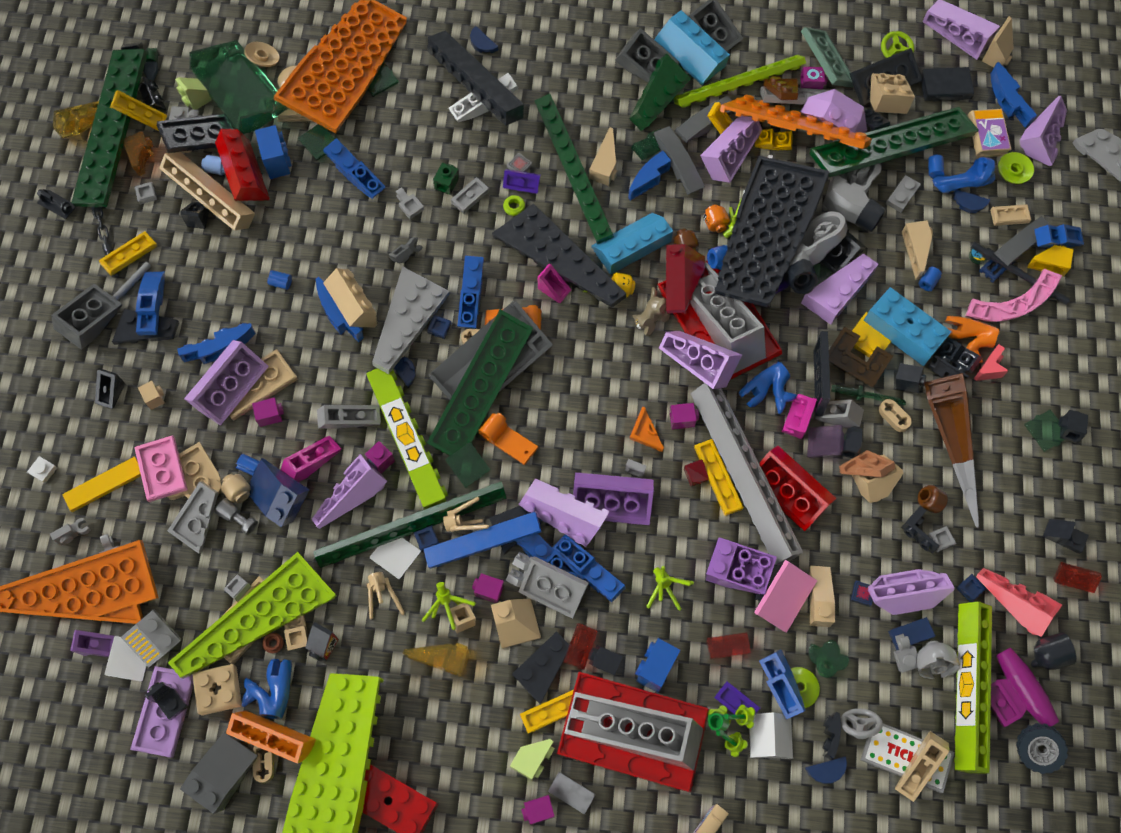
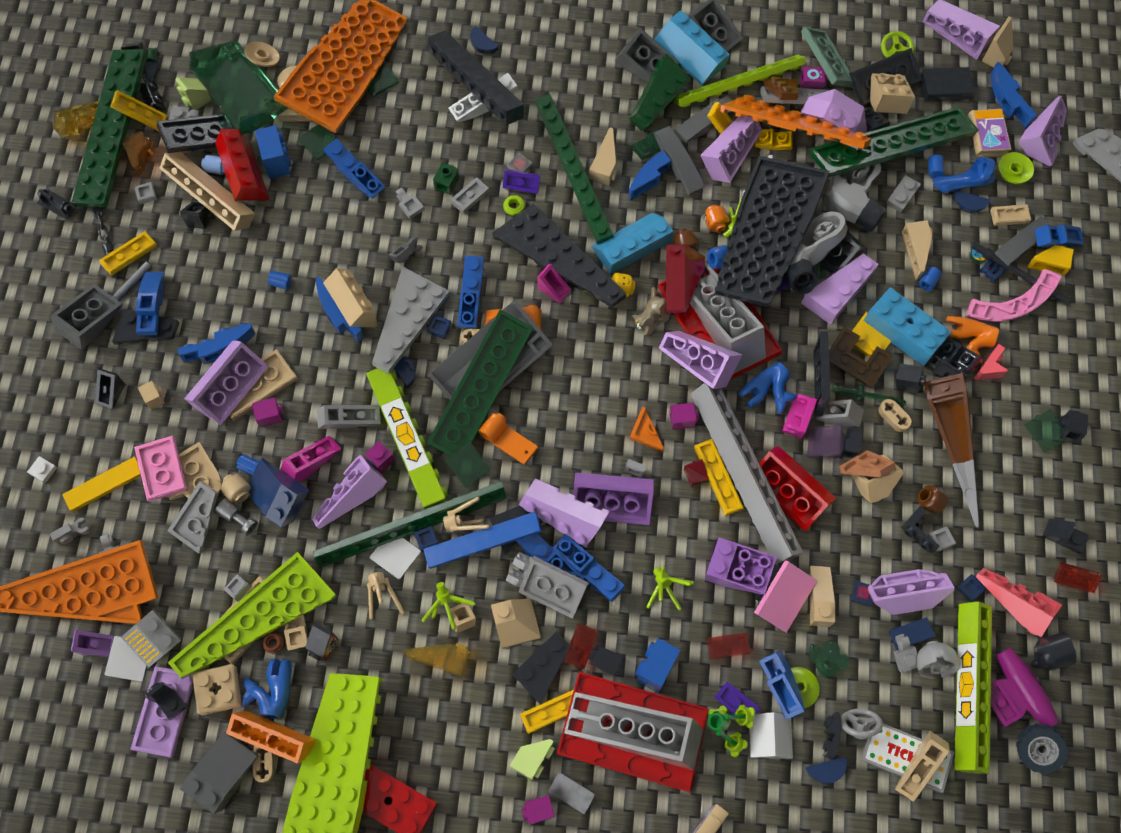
magenta brick [472,573,504,603] -> none

